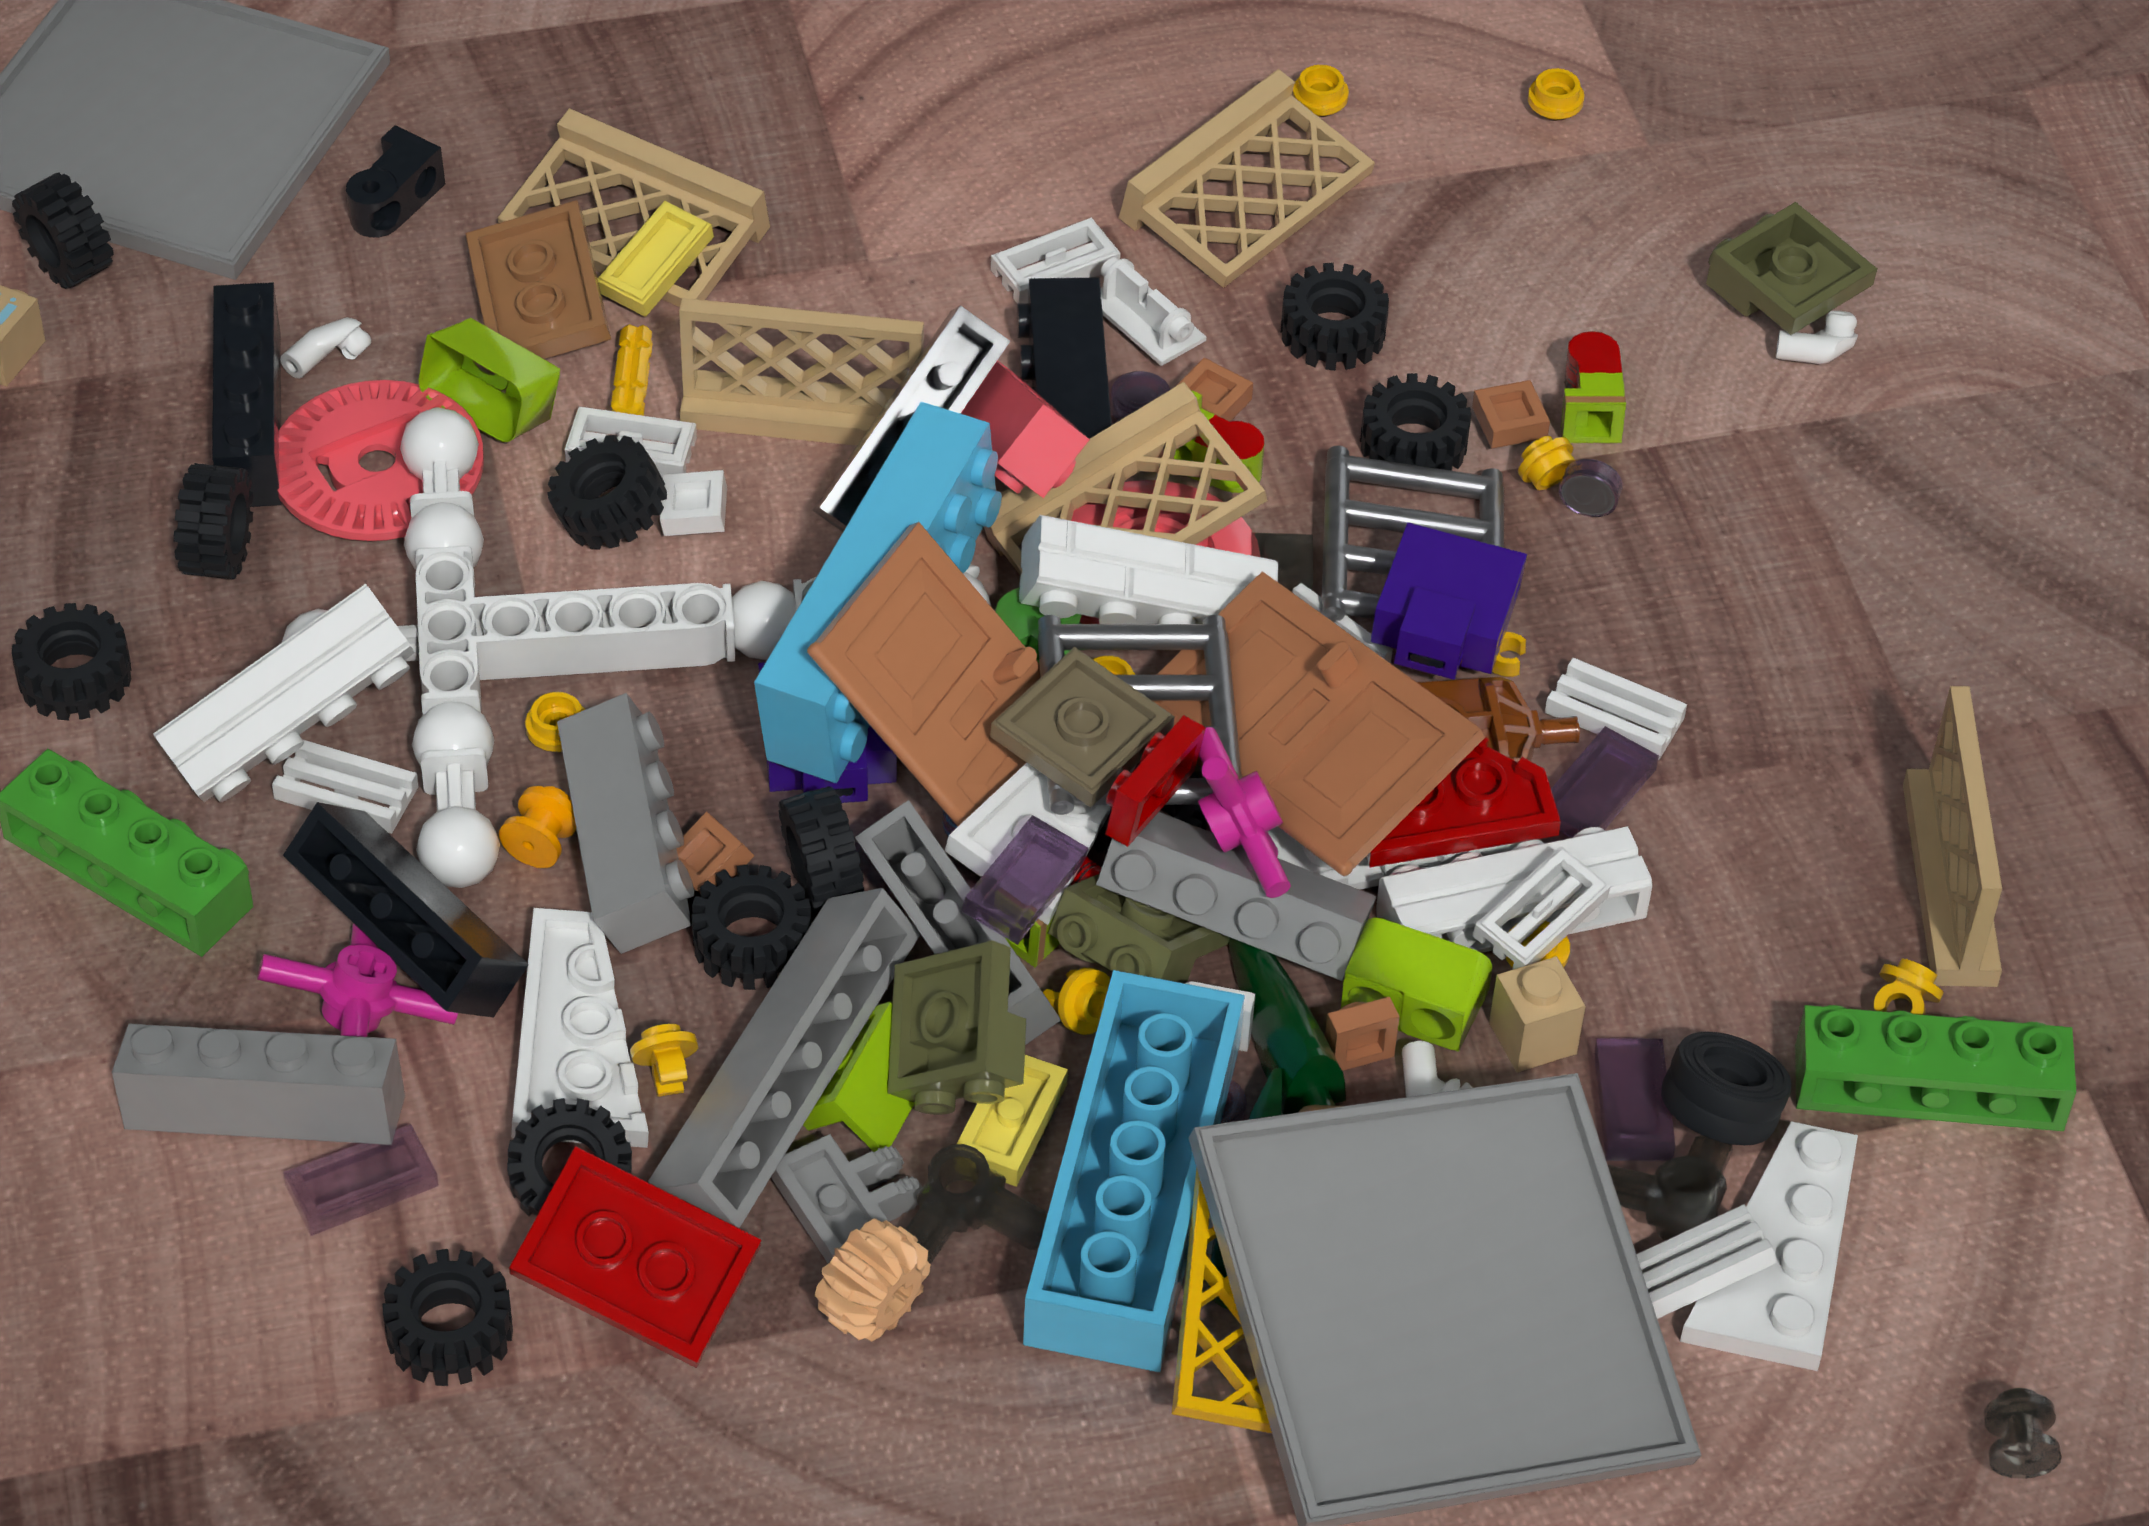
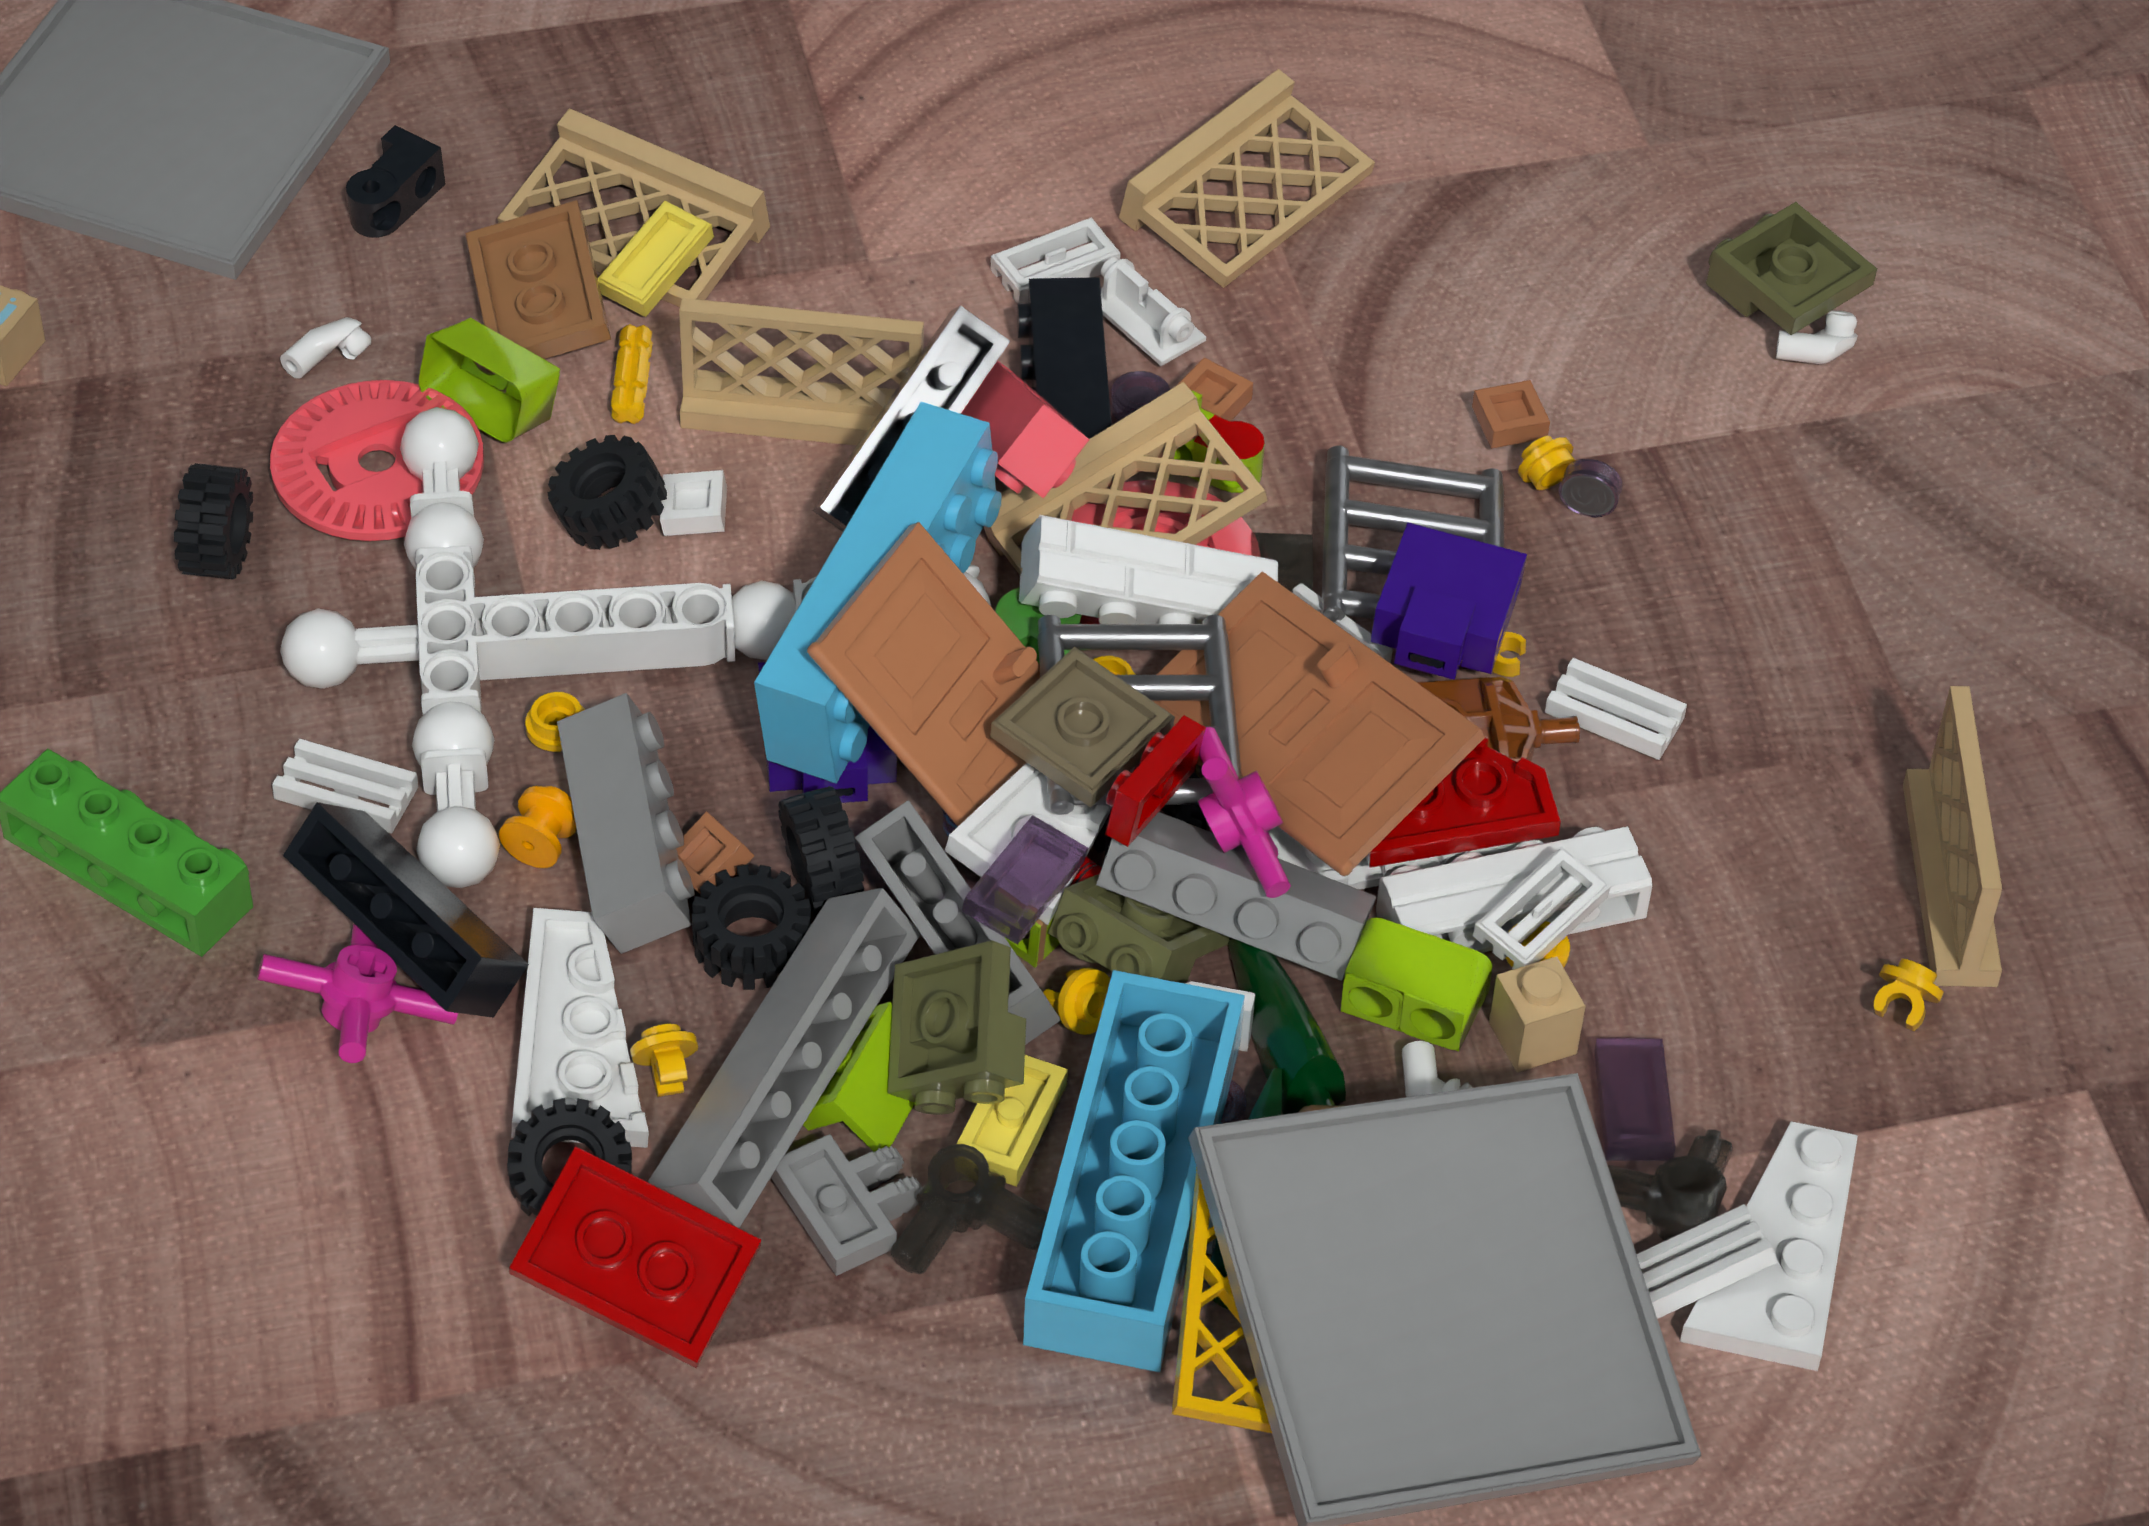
black tyre [12,172,114,289] -> none
black tyre [12,603,132,721] -> none
light grey brick [112,1024,405,1145] -> none
white brick [153,584,415,802] -> none
black brick [212,282,282,507] -> none
tile [283,1124,439,1236] -> none
black tyre [382,1249,513,1386] -> none
white tile [565,407,697,478] -> none
light nougat gear [815,1218,931,1342] -> none
black tyre [1280,263,1389,371] -> none
yellow plate [1292,65,1349,116] -> none
nougat plate [1325,996,1400,1071] -> none
black tyre [1360,373,1471,471] -> none
yellow plate [1528,68,1584,120] -> none
clear purple tile [1551,726,1659,838] -> none
leg [1561,331,1626,443] -> none
black tyre [1661,1032,1792,1146] -> none
bright green brick [1795,1005,2076,1131] -> none
clear smoke wheel [1983,1388,2062,1479] -> none

